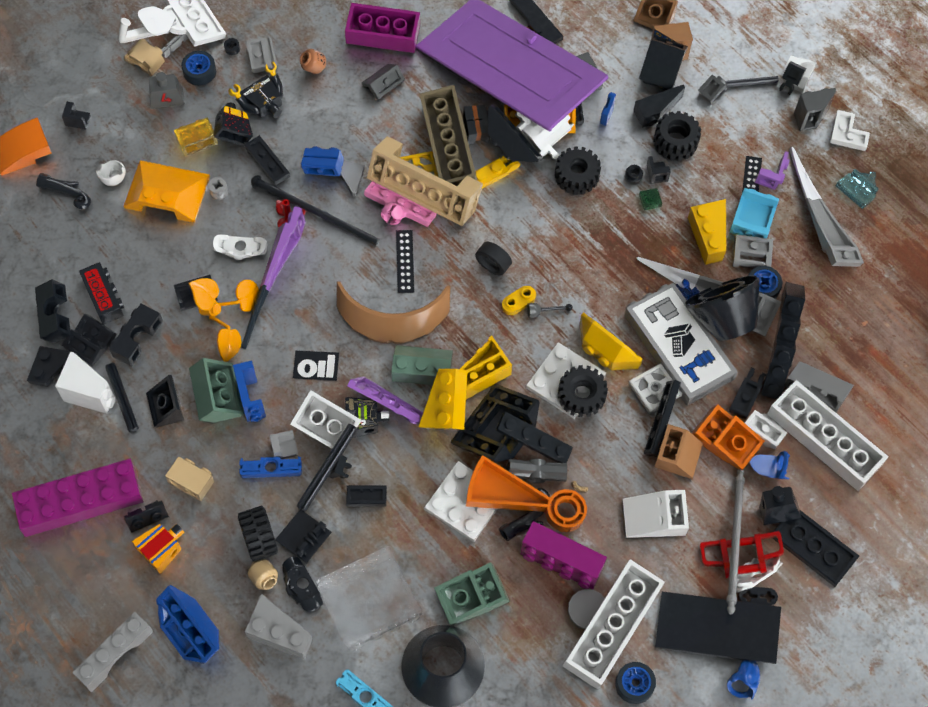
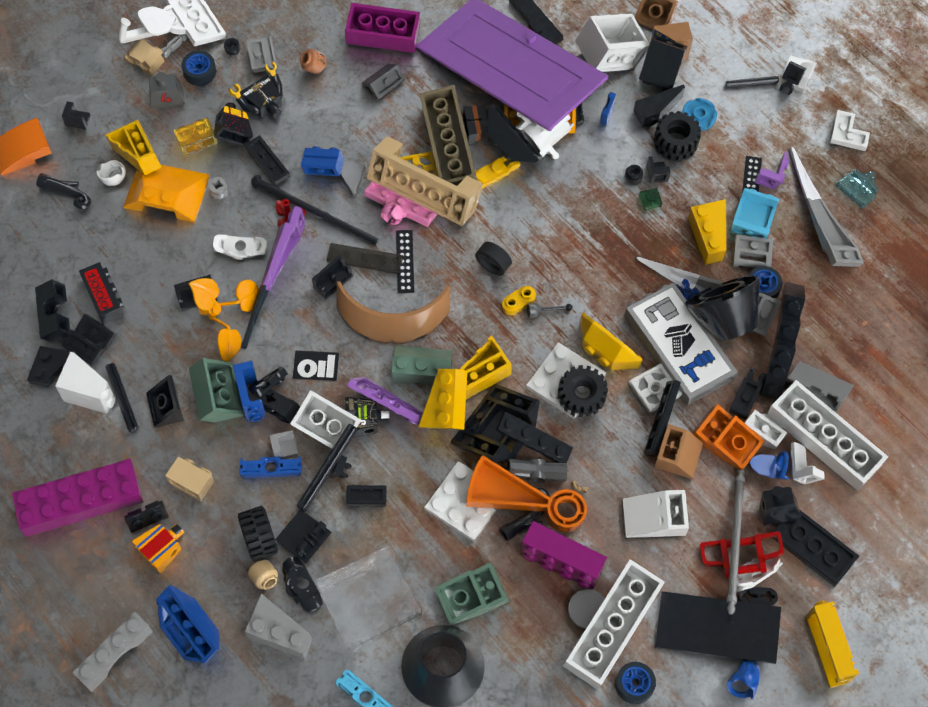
black arch [109,303,163,367] -> none
black tyre [554,146,601,195] -> none
dark grey bracket [698,74,727,103] -> none
dark grey slope [794,88,836,131] -> none
none -> yellow wedge [105,120,162,175]
none -> black wing [248,367,288,397]
none -> black piece [262,390,300,424]
none -> black hinge [312,255,353,299]
none -> clear smoke tile [326,243,403,274]
none -> white container [575,14,650,72]
none -> dark azure tile [682,98,718,131]
none -> white bracket [790,442,825,484]
none -> yellow door [805,600,859,688]

